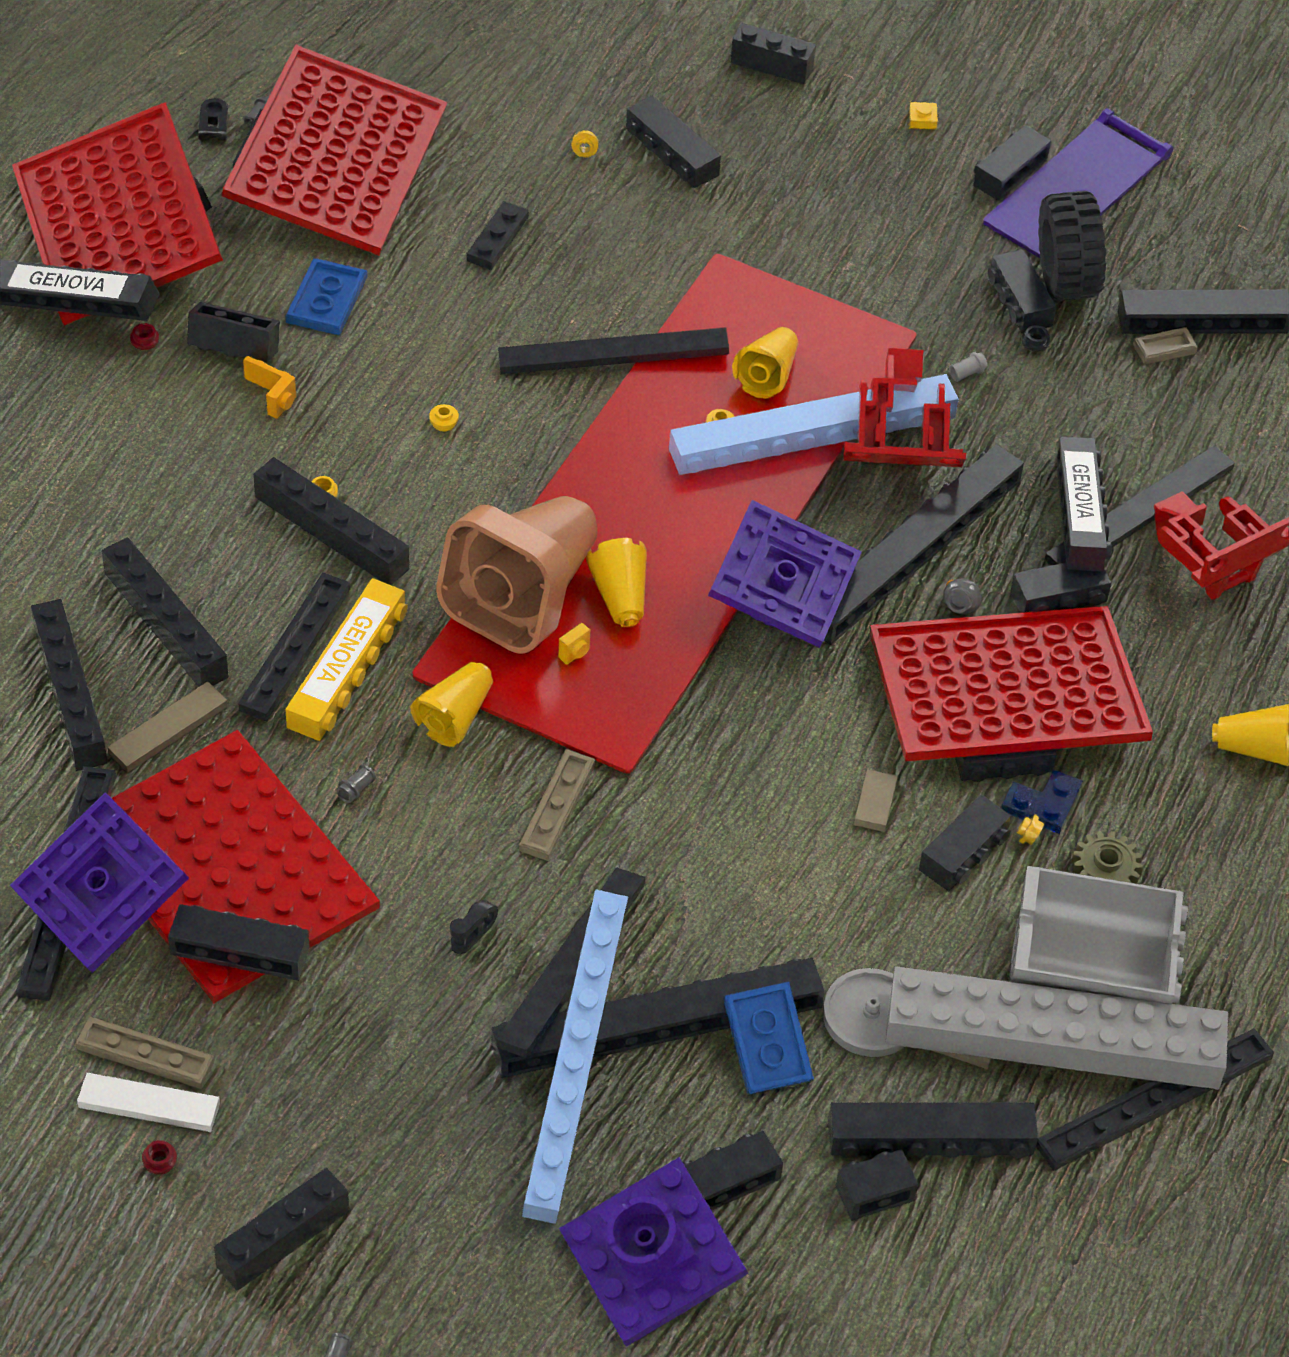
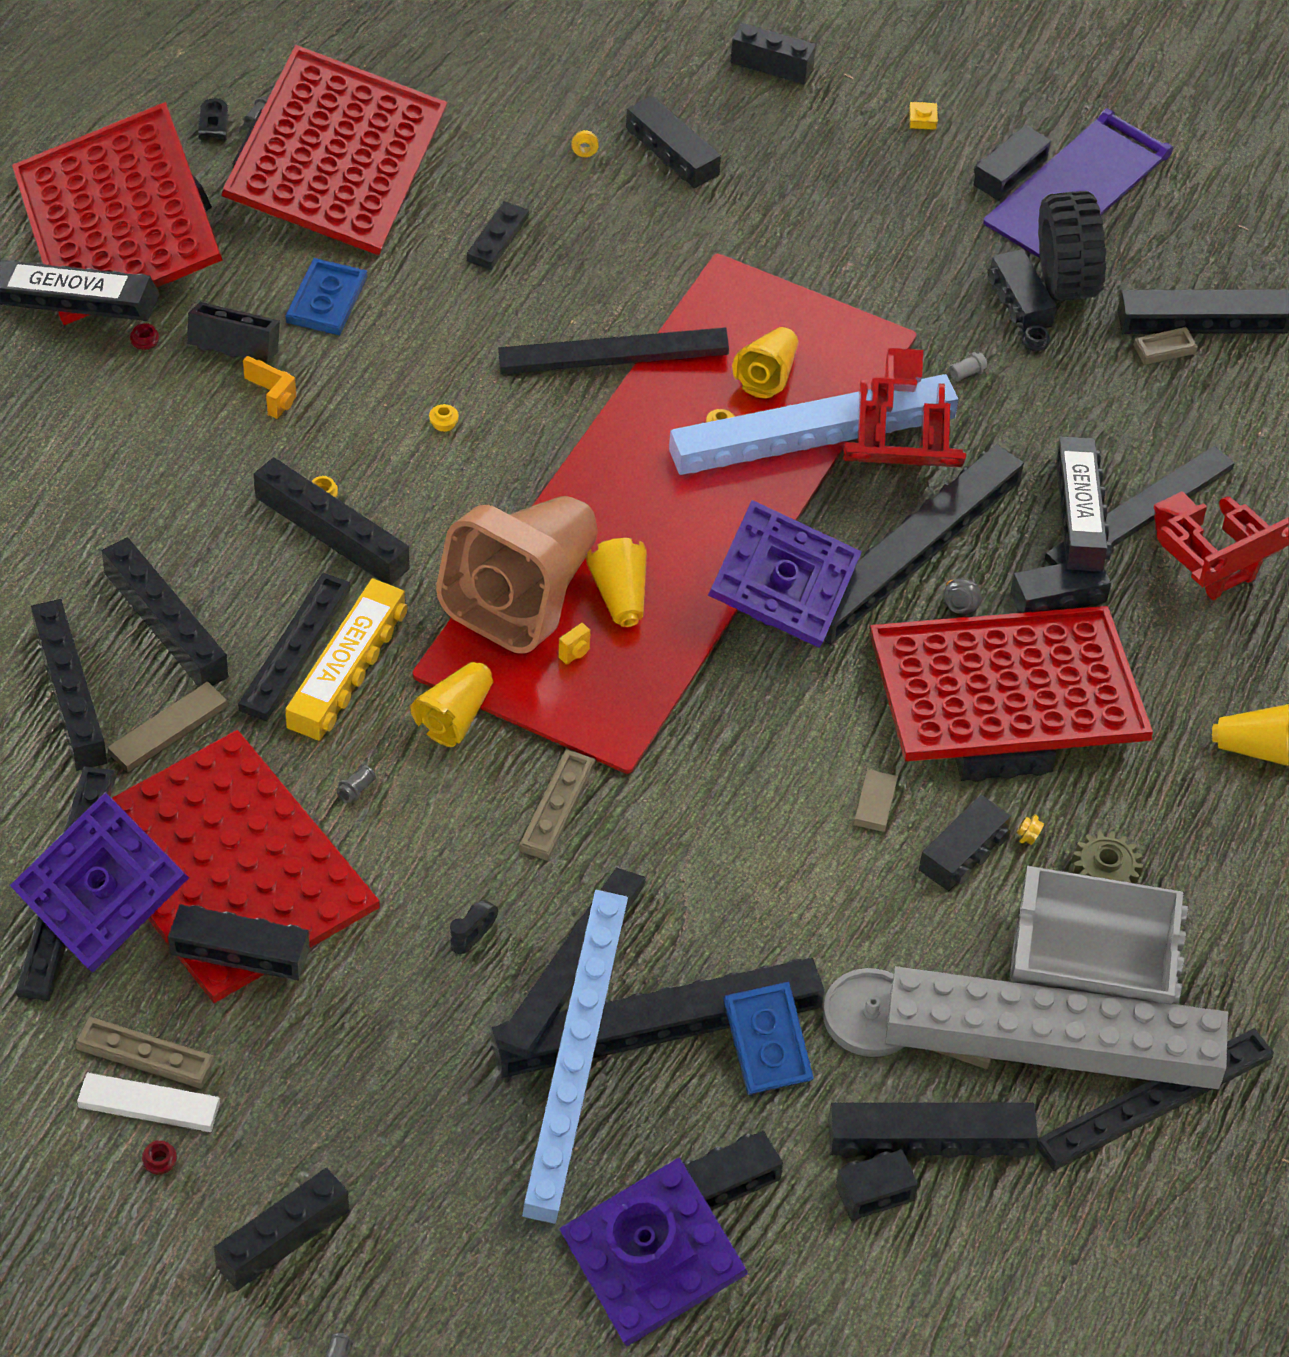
clear blue plate [1001,770,1083,834] -> none

